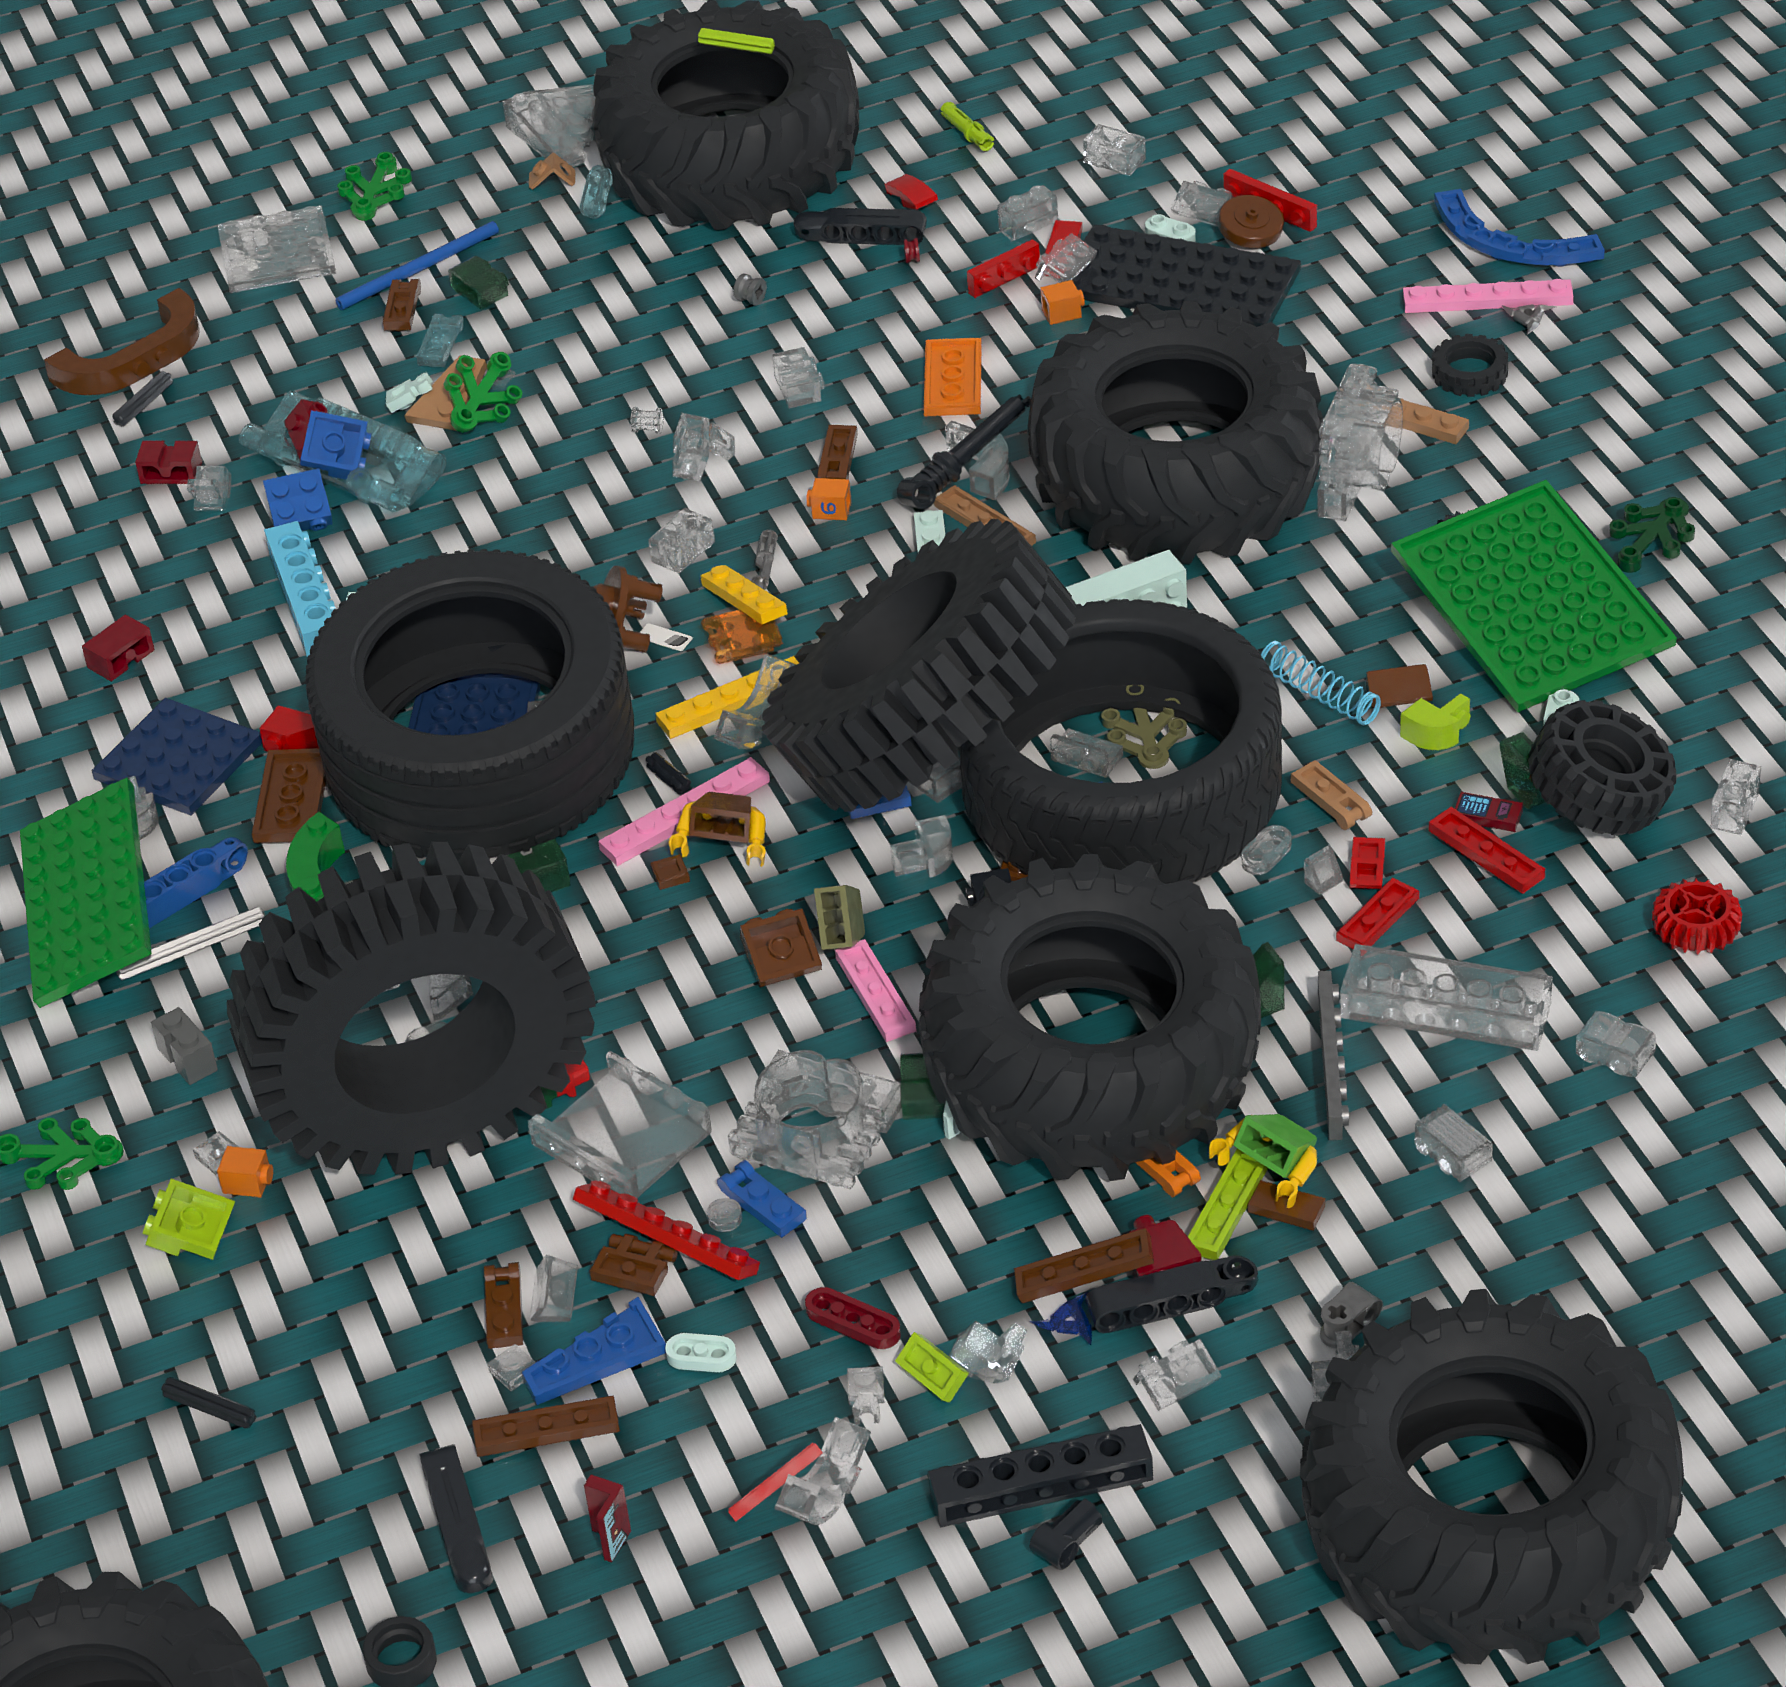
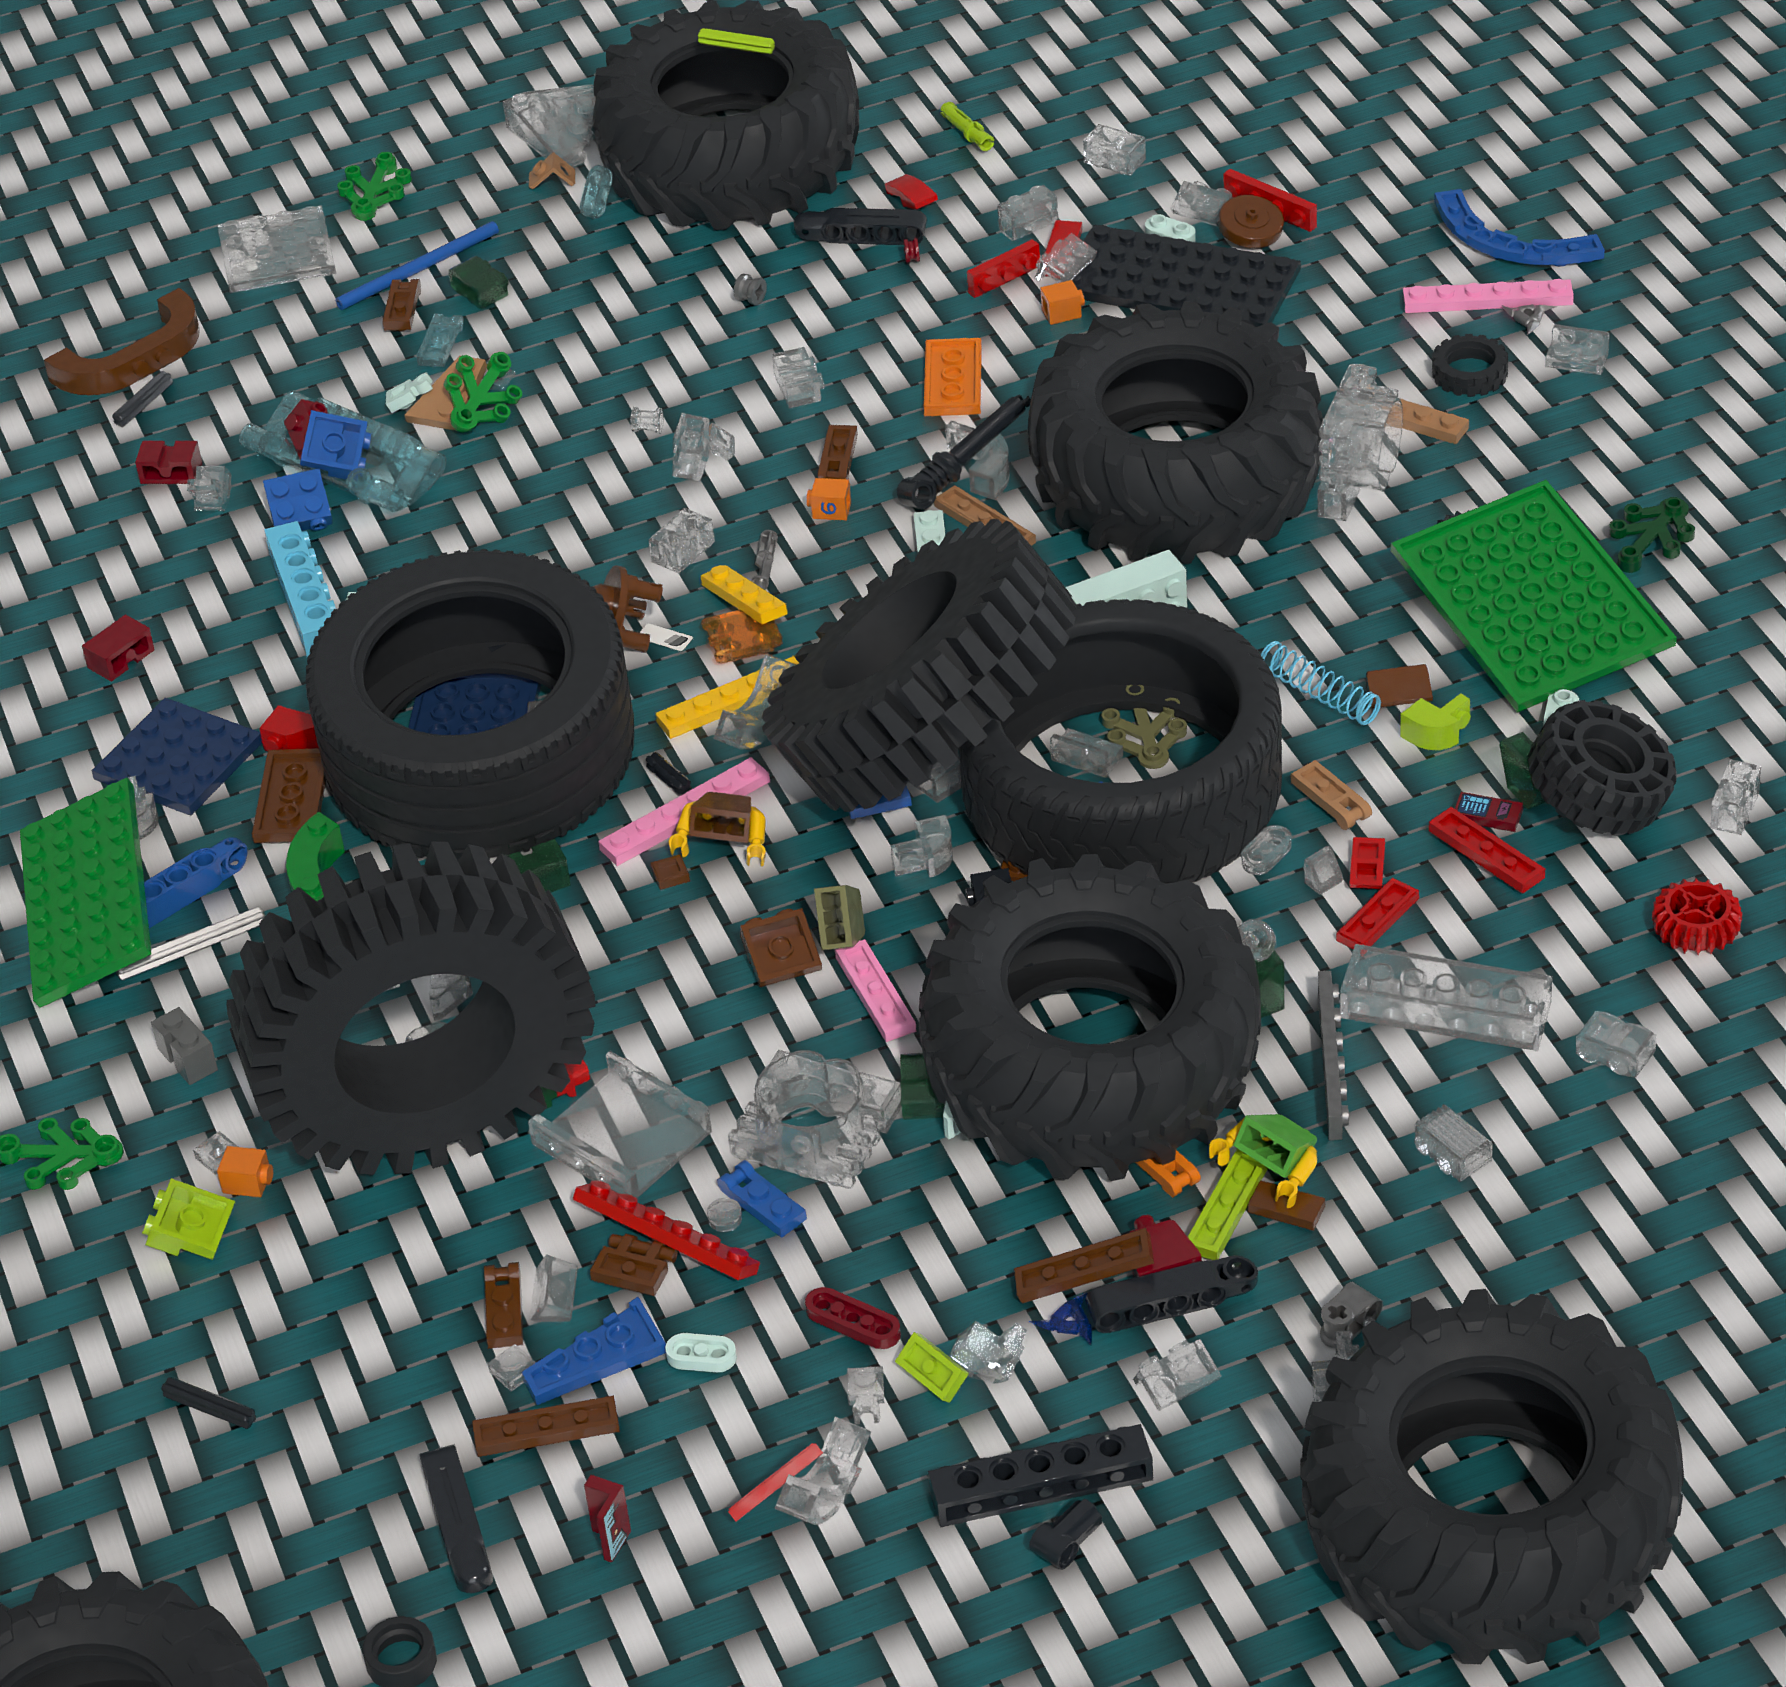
none -> clear head [1237,919,1276,964]
none -> clear bracket [1545,324,1610,375]

